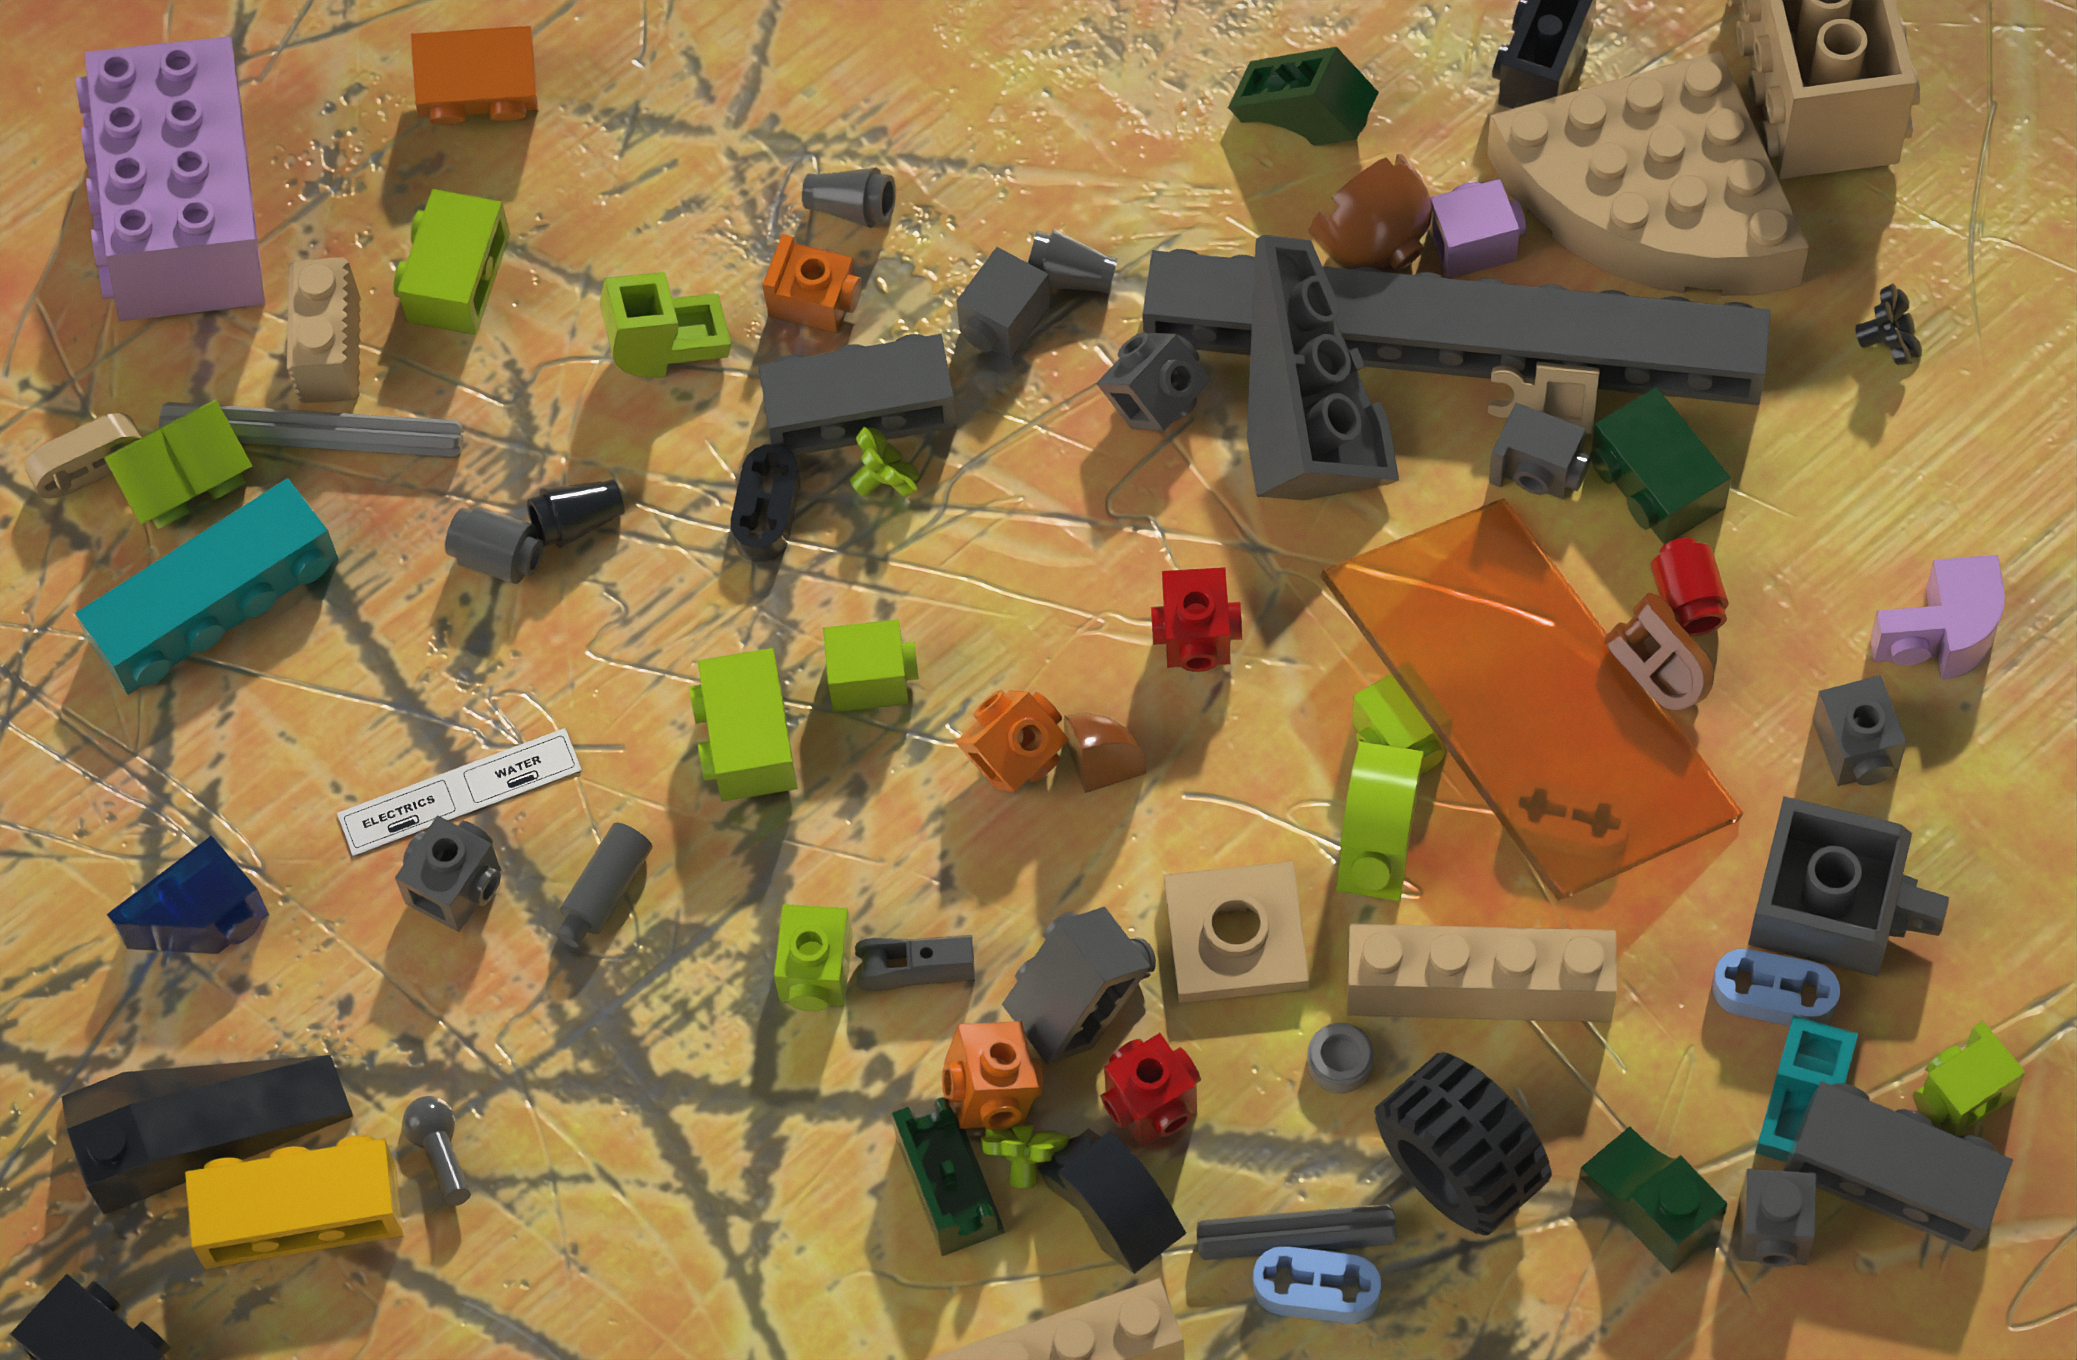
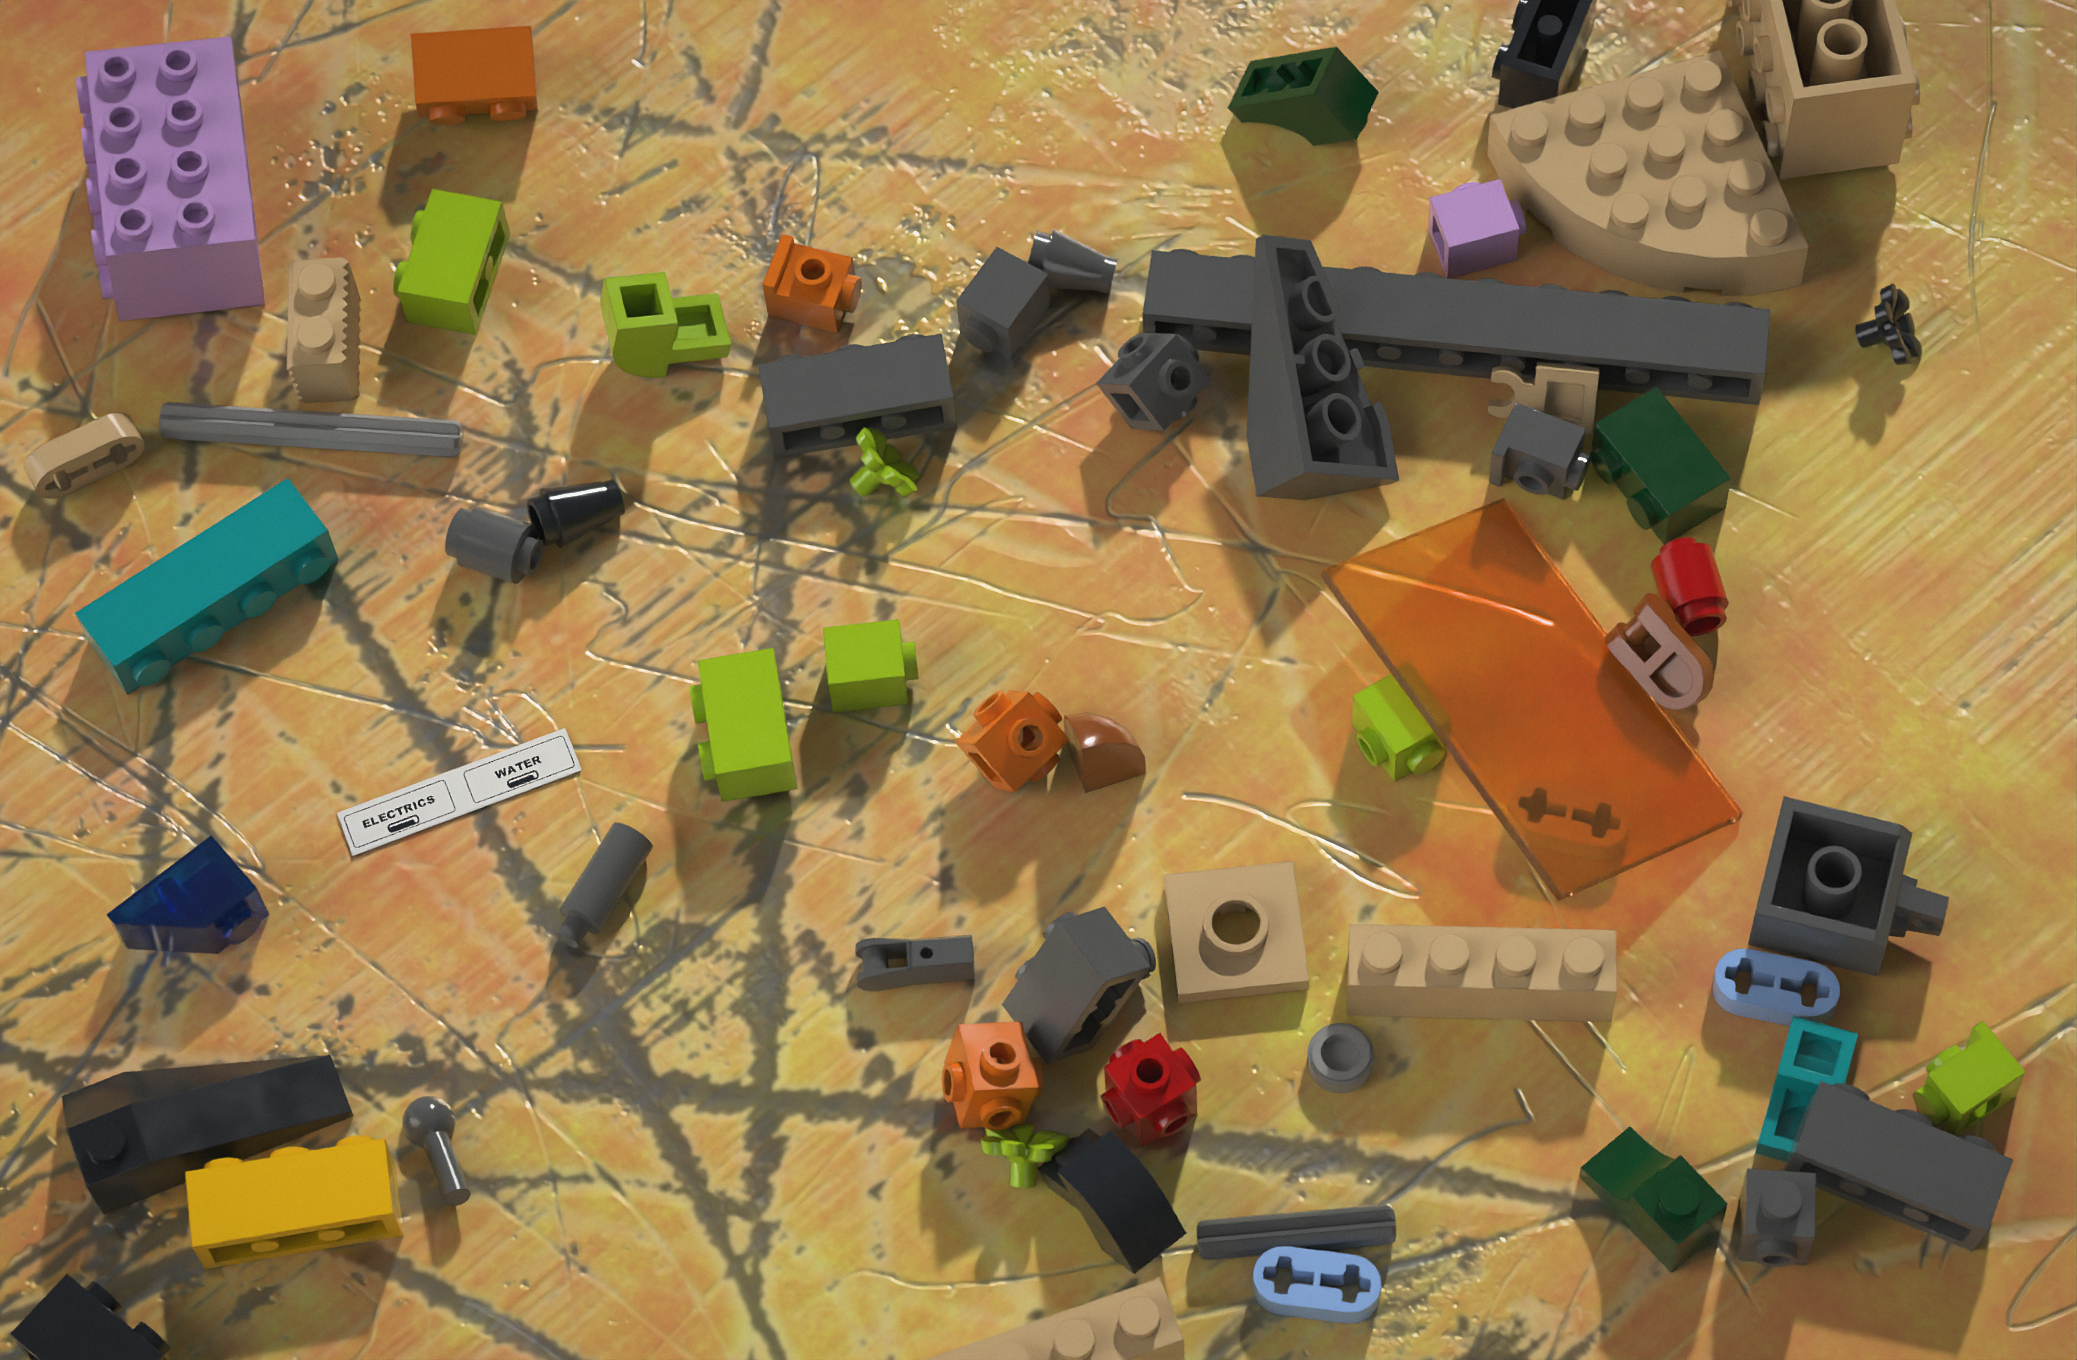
lime brick [104,400,252,529] -> none
dark grey brick [395,815,501,932] -> none
black beam [731,444,800,562] -> none
lime brick [774,904,853,1011] -> none
dark grey cone [802,167,896,228] -> none
dark green hinge [891,1098,1005,1256] -> none
red brick [1151,567,1242,672] -> none
dark orange cylinder [1308,154,1433,271] -> none
lime brick [1336,741,1424,901] -> none
black tyre [1374,1052,1552,1236] -> none
dark grey brick [1812,675,1907,786] -> none
lavender brick [1870,555,2005,680] -> none

